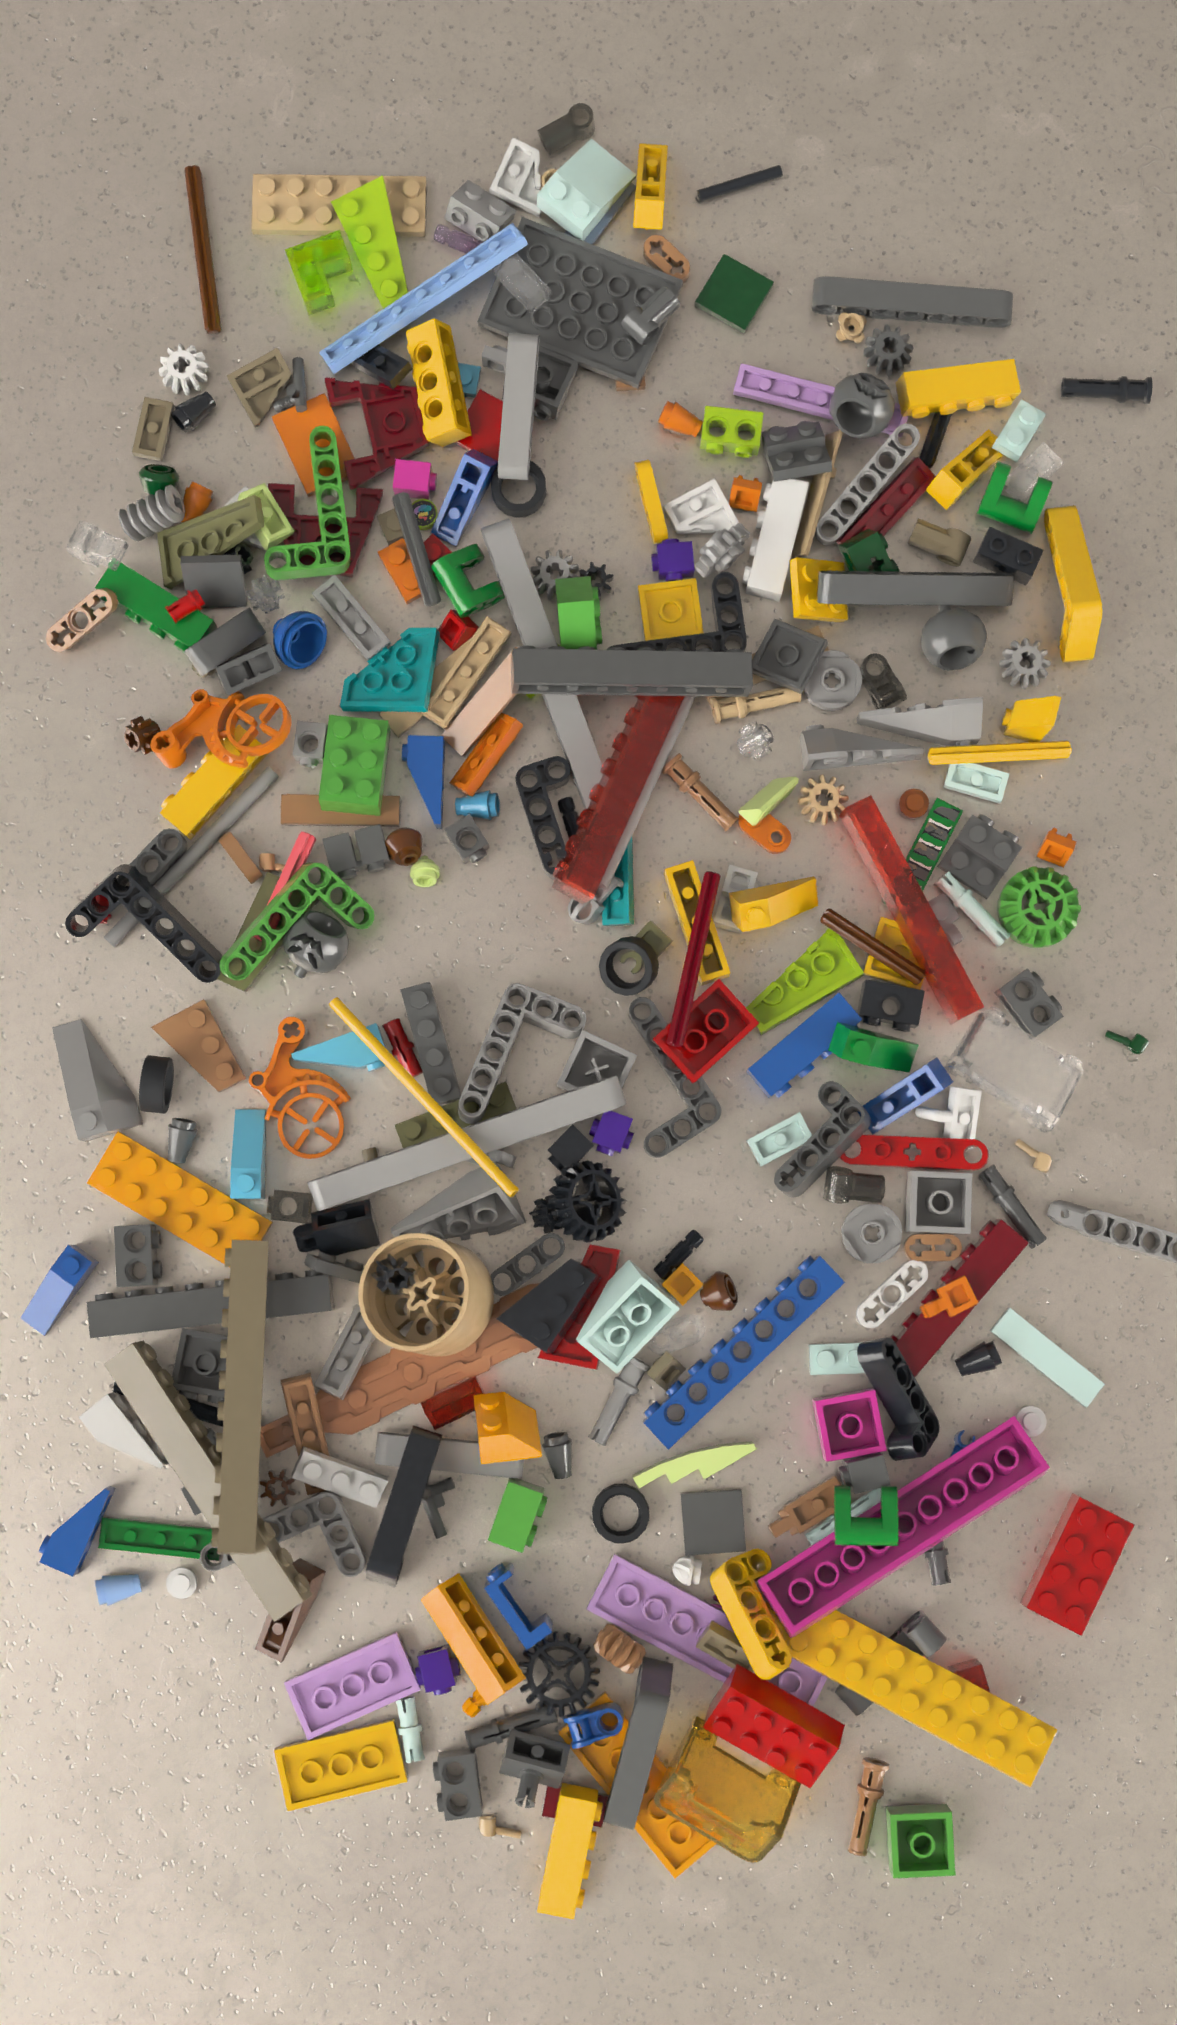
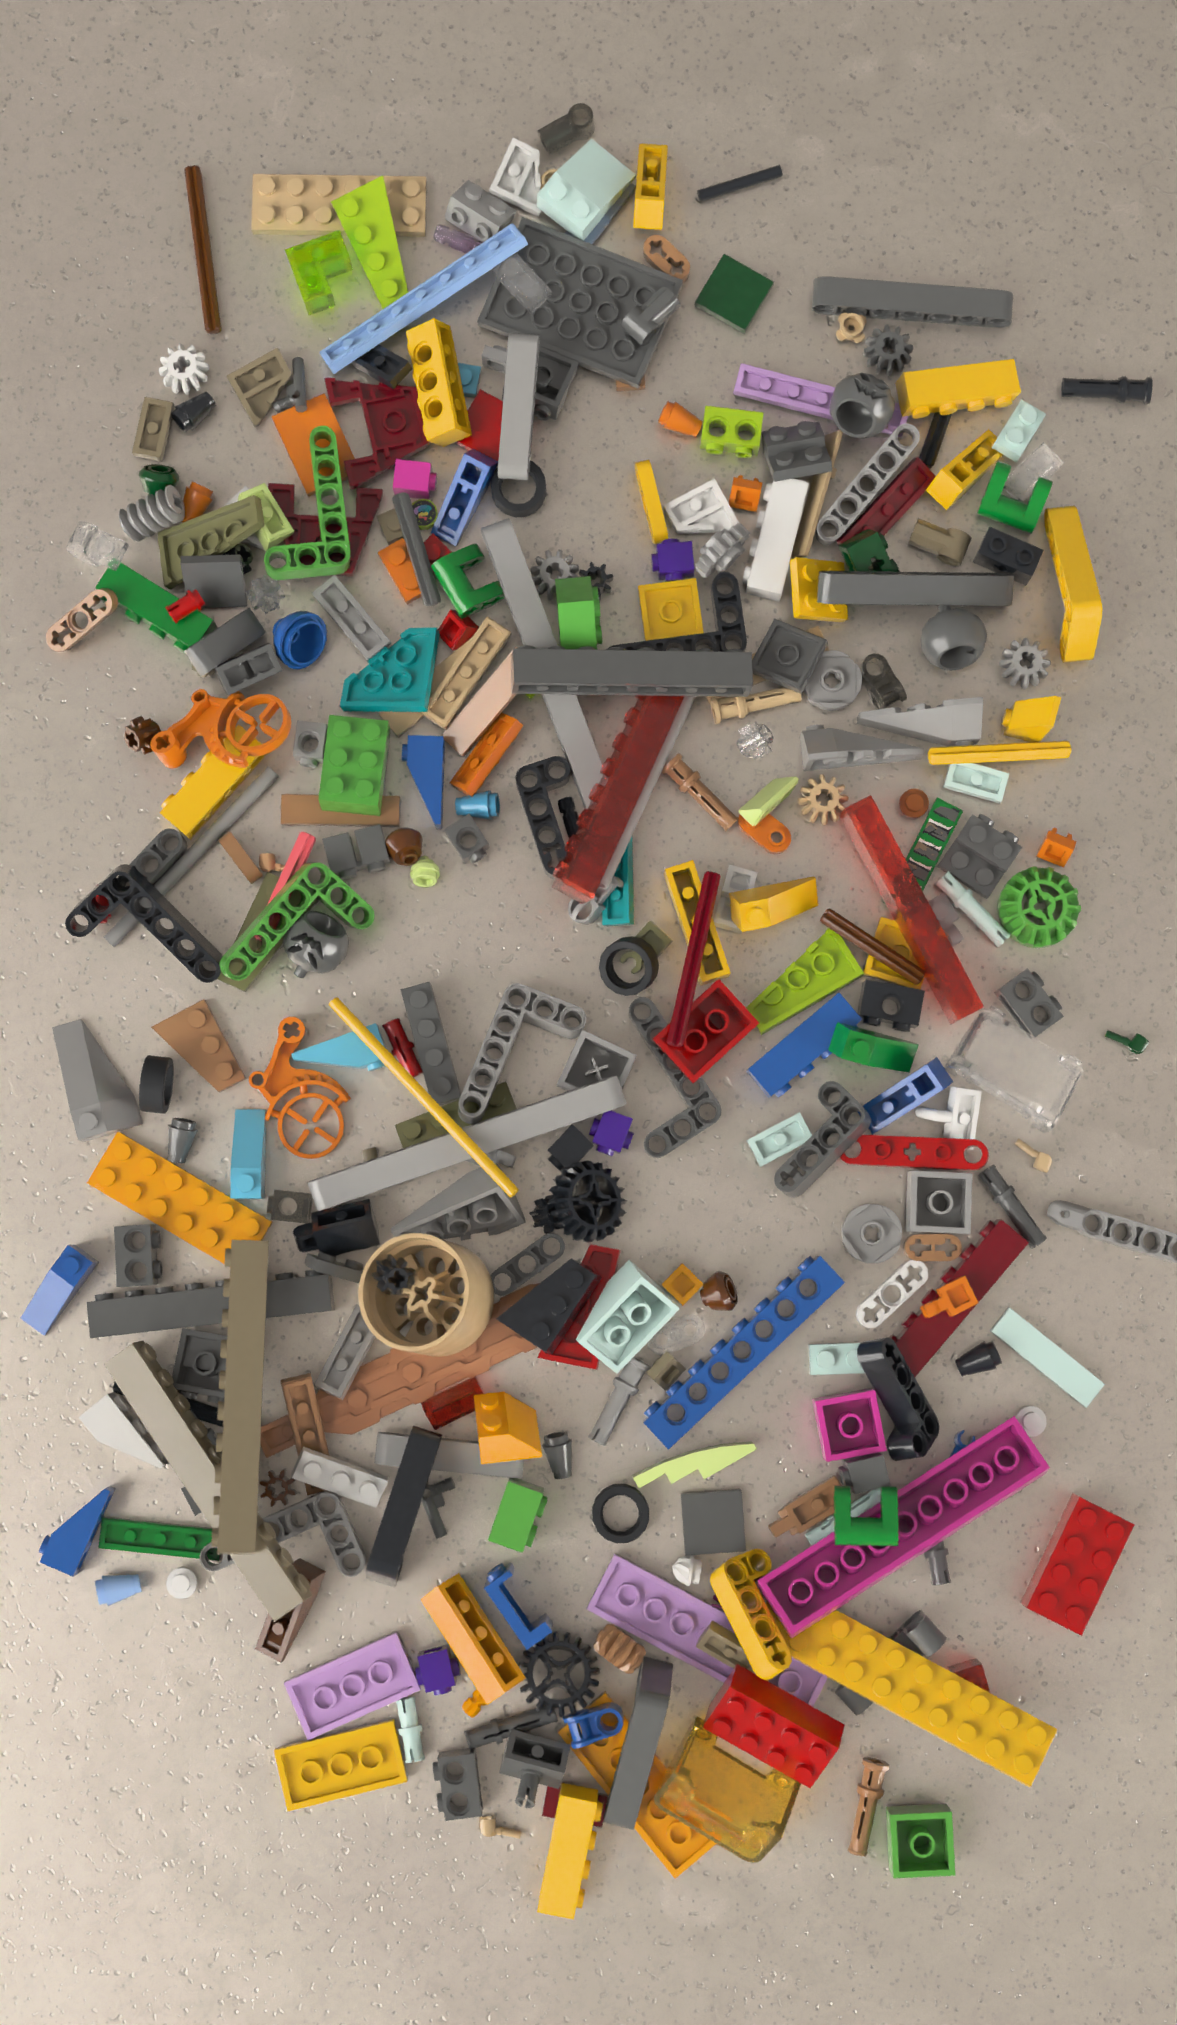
black axle [654,1230,704,1280] -> none
clear smoke piece [823,1166,885,1204] -> none

